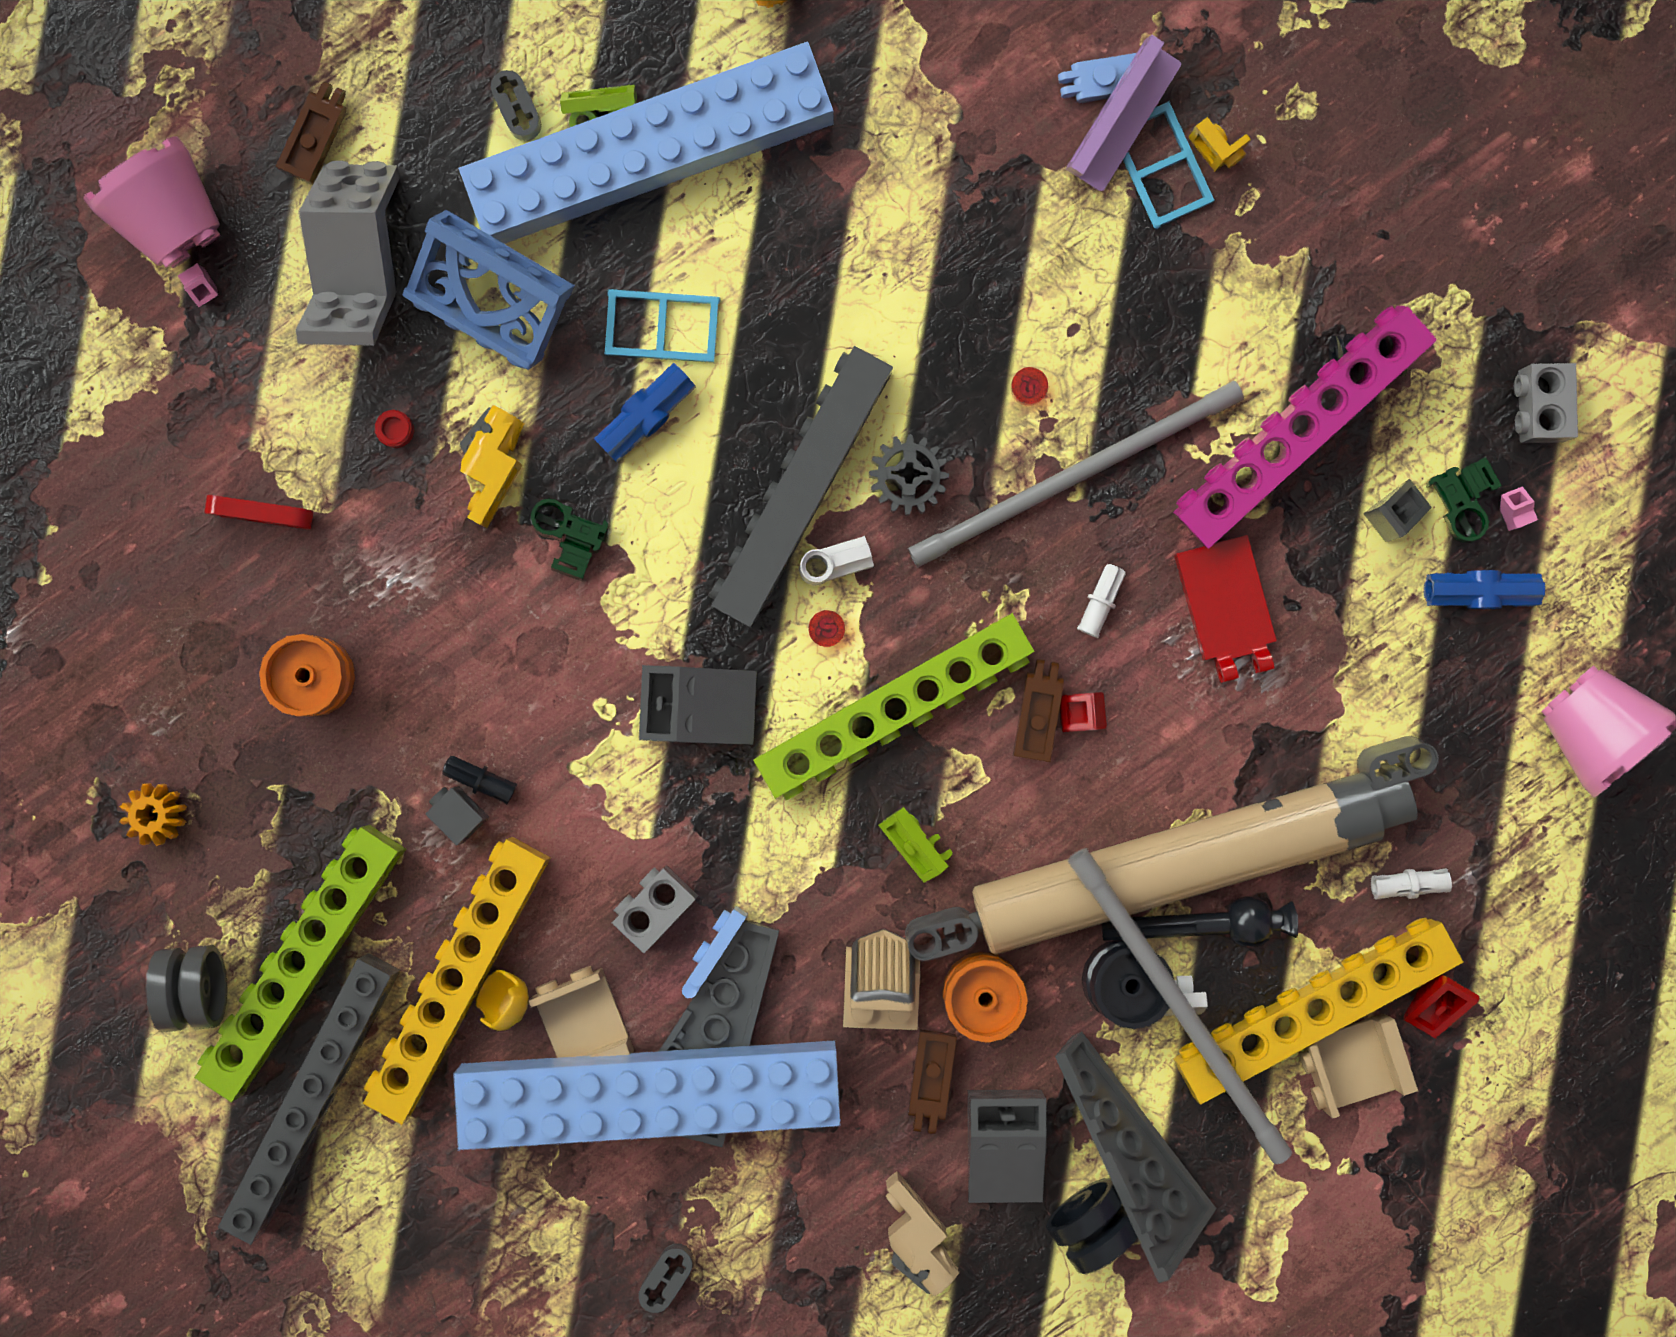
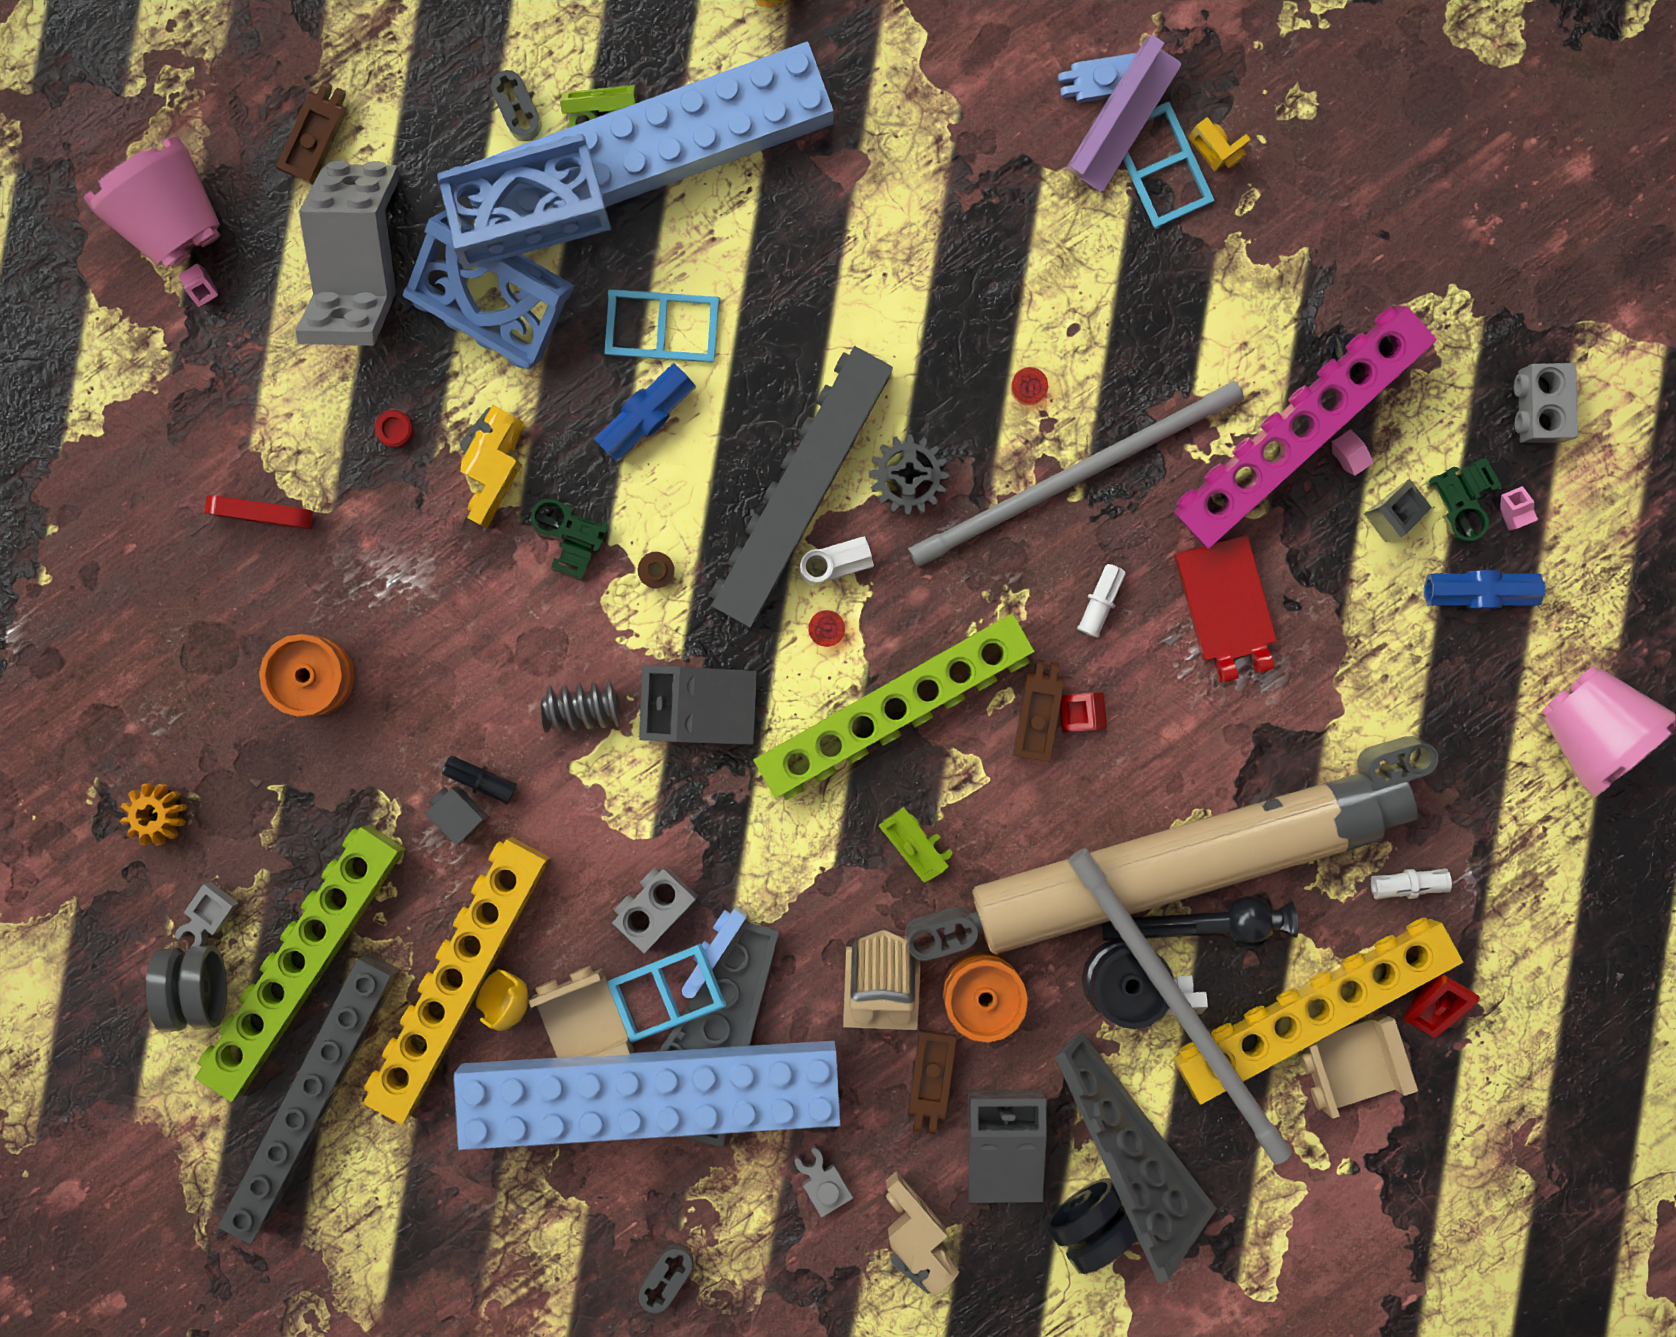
none -> light grey plate [175,881,239,947]
none -> medium blue fence [437,134,611,270]
none -> flat silver piece [540,681,620,733]
none -> medium azure window [607,944,726,1043]
none -> reddish brown plate [637,552,675,589]
none -> light grey plate [795,1144,853,1218]
none -> bright pink piece [1332,429,1374,476]

